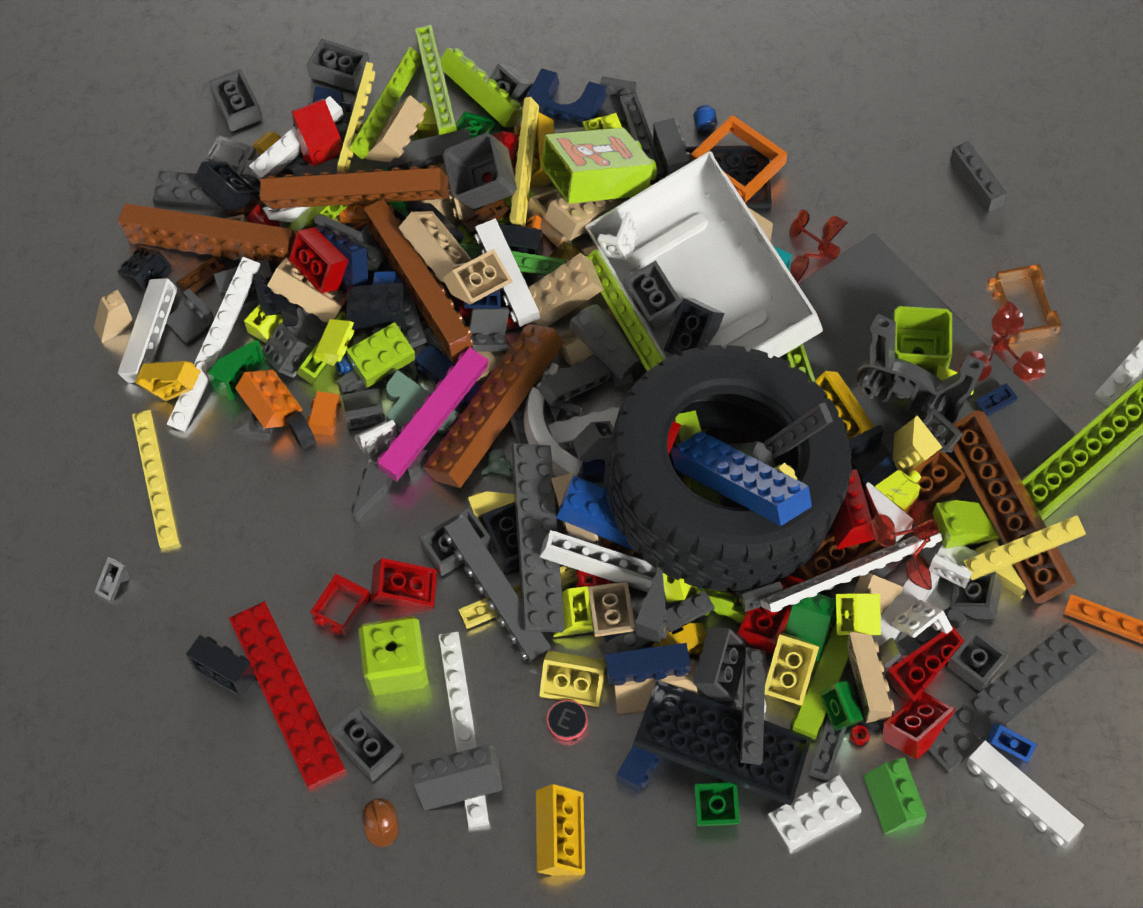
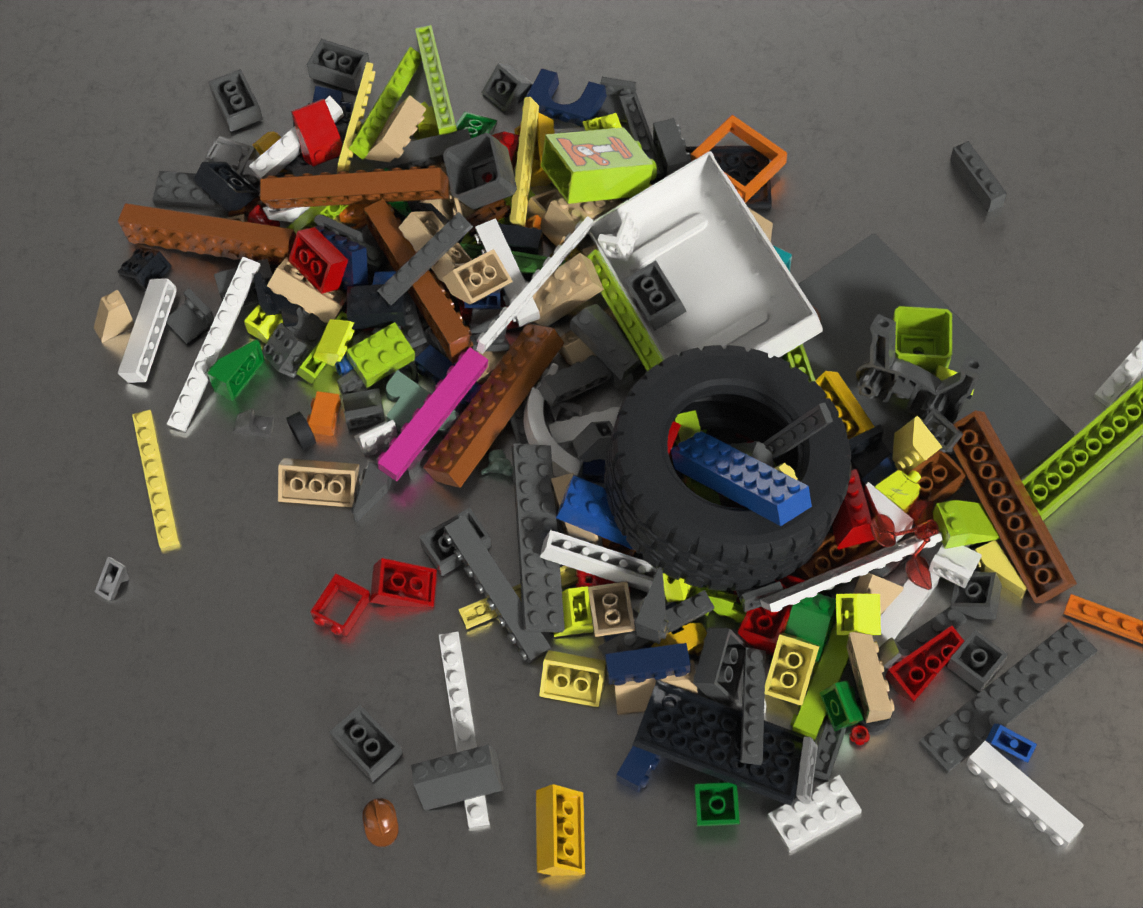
yellow wedge [135,361,201,401] -> none
reddish brown plate [176,256,229,293] -> none
black brick [186,635,256,697] -> none
red plate [229,601,346,790] -> none
orange brick [235,369,303,429] -> none
lime plate [358,616,429,696] -> none
lime brick [440,48,523,128] -> none
light yellow slope [468,491,515,524] -> none
black brick [481,502,519,573] -> none
black tile [547,700,588,741] -> none
black slope [664,298,725,356] -> none
blue head [693,105,717,133] -> none
clear red plant [789,209,848,284] -> none
bright green slope [863,757,927,835] -> none
red slope [883,691,955,760] -> none
white bracket [891,600,953,638] -> none
clear red plant [957,301,1046,382] -> none
light yellow plate [964,515,1086,580] -> none
dark blue plate [974,383,1018,417] -> none
clear orange hinge [988,264,1062,344] -> none
none -> tan slope [278,458,359,507]
none -> dark grey plate [377,212,473,305]
none -> white plate [476,216,593,354]
none -> light grey tile [796,737,818,804]

